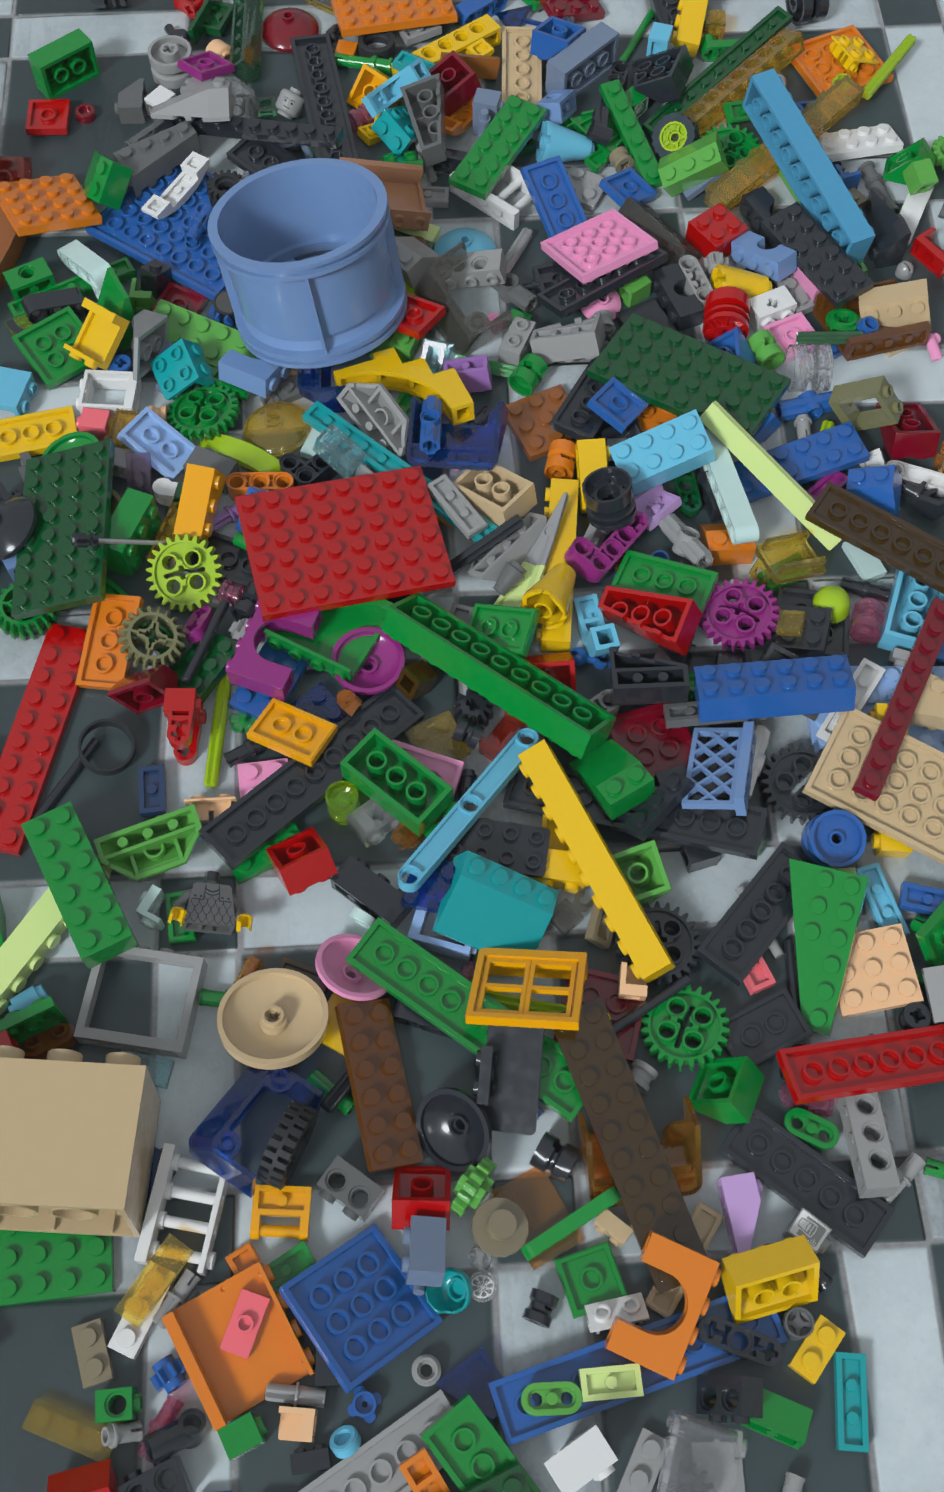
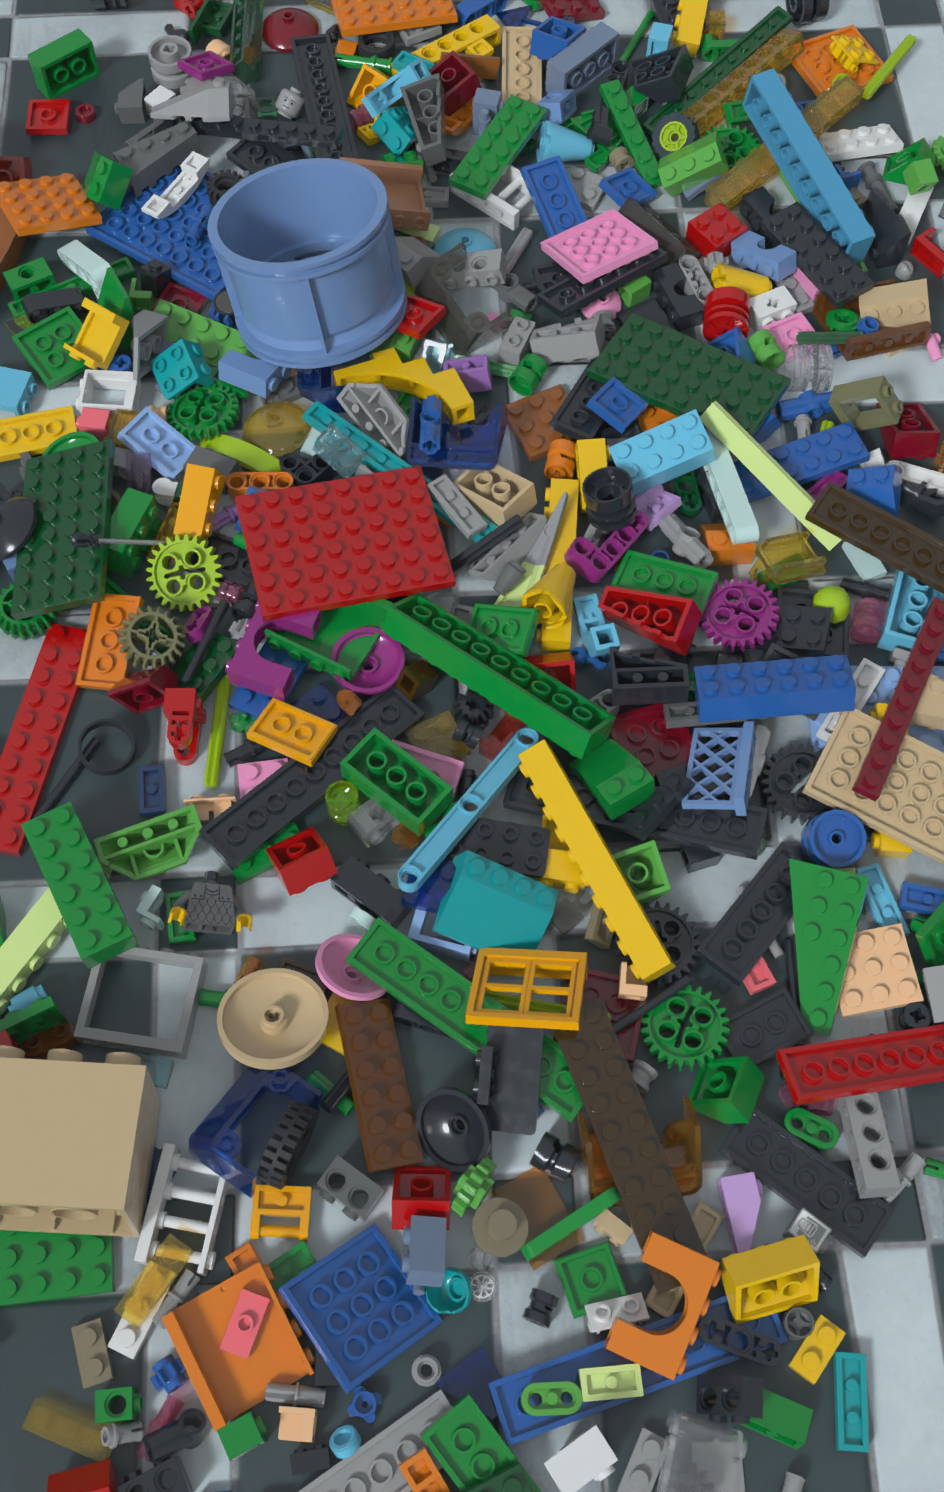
clear yellow tile [776,609,805,637] -> none

